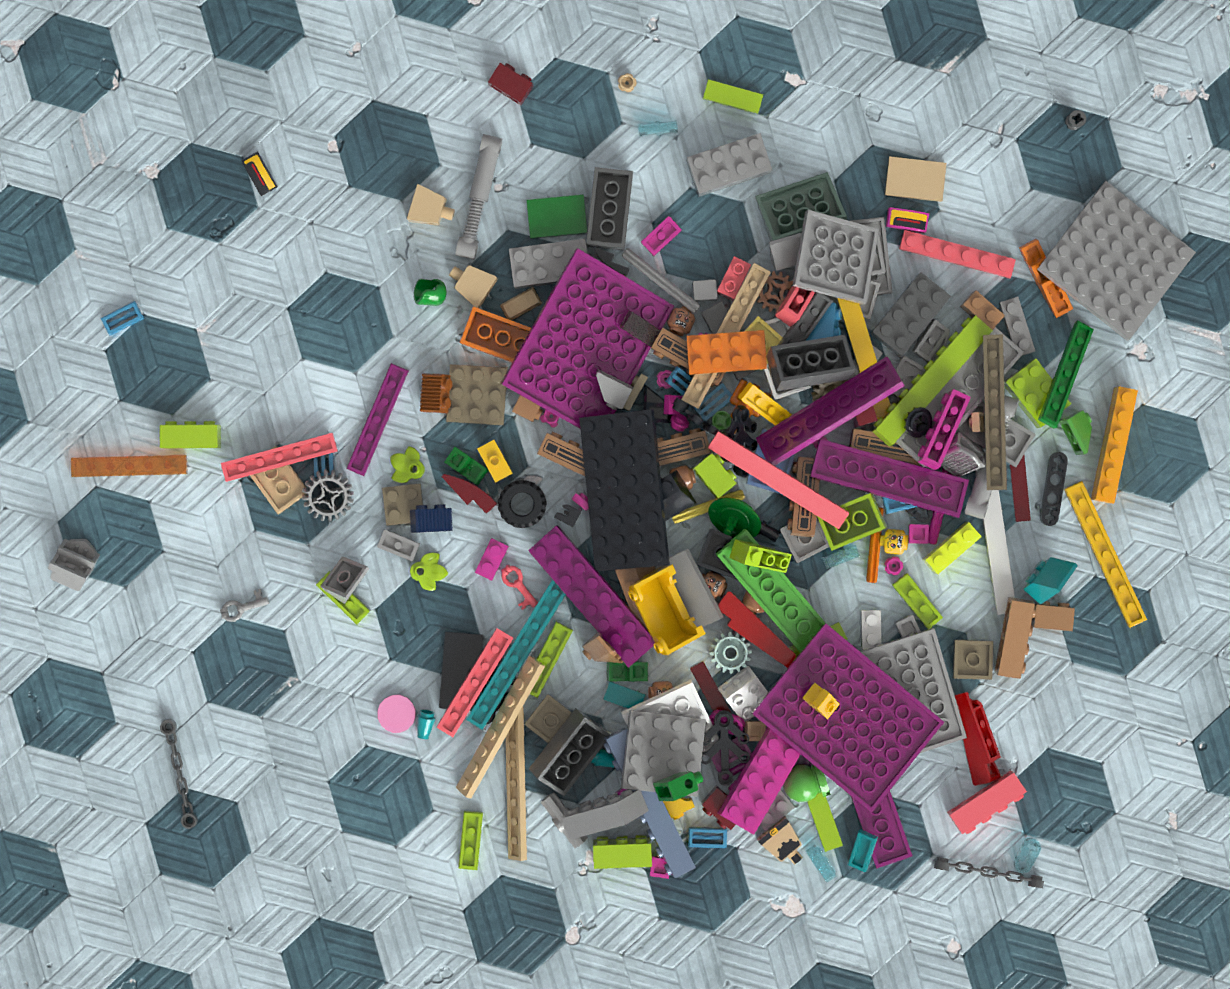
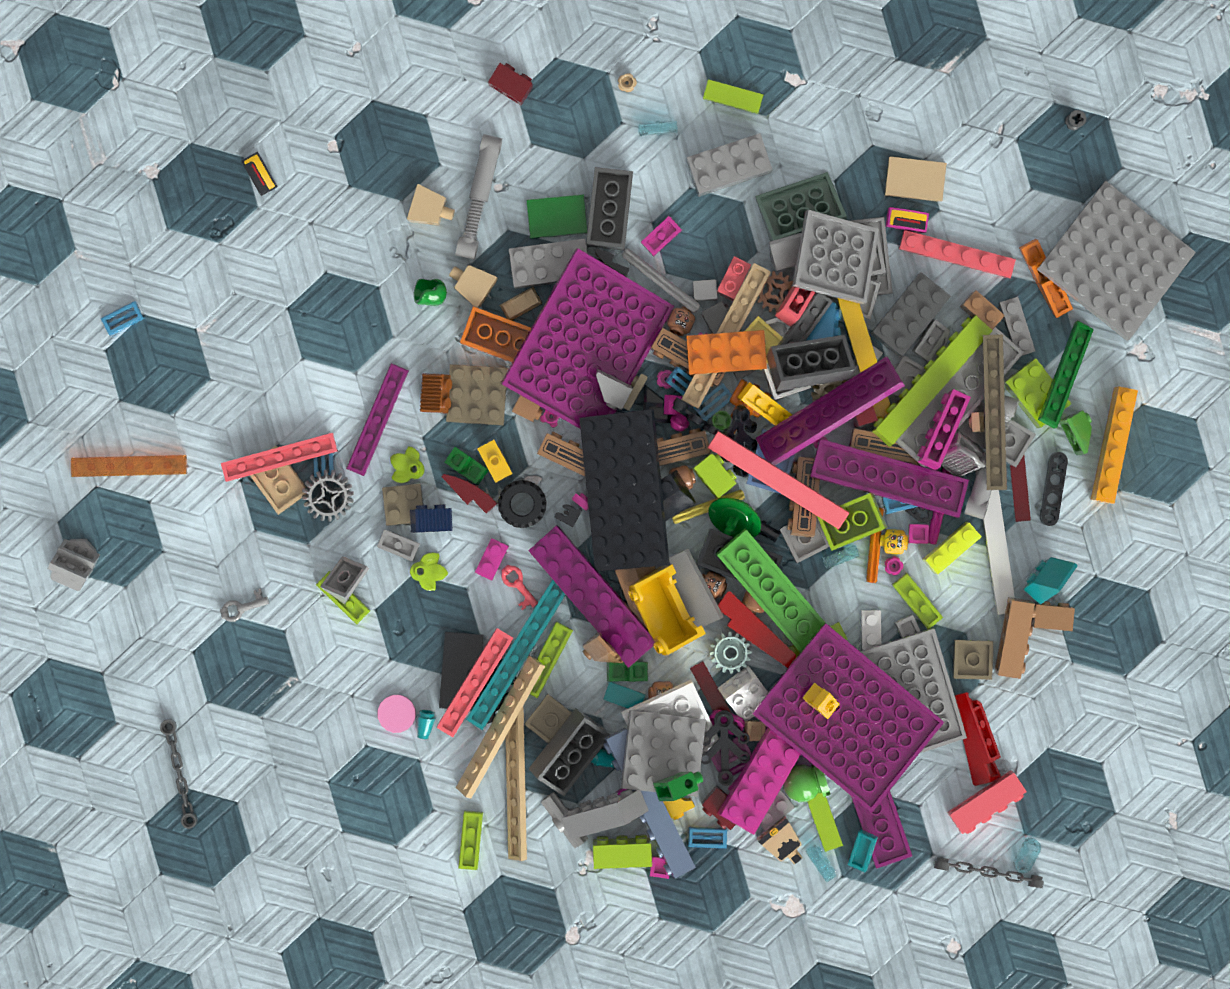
lime brick [160,421,221,449] -> none
clear smoke slope [619,311,661,347] -> none
lime slope [729,539,792,573] -> none
black gear [904,407,932,438] -> none
yellow tile [1064,481,1147,628] -> none

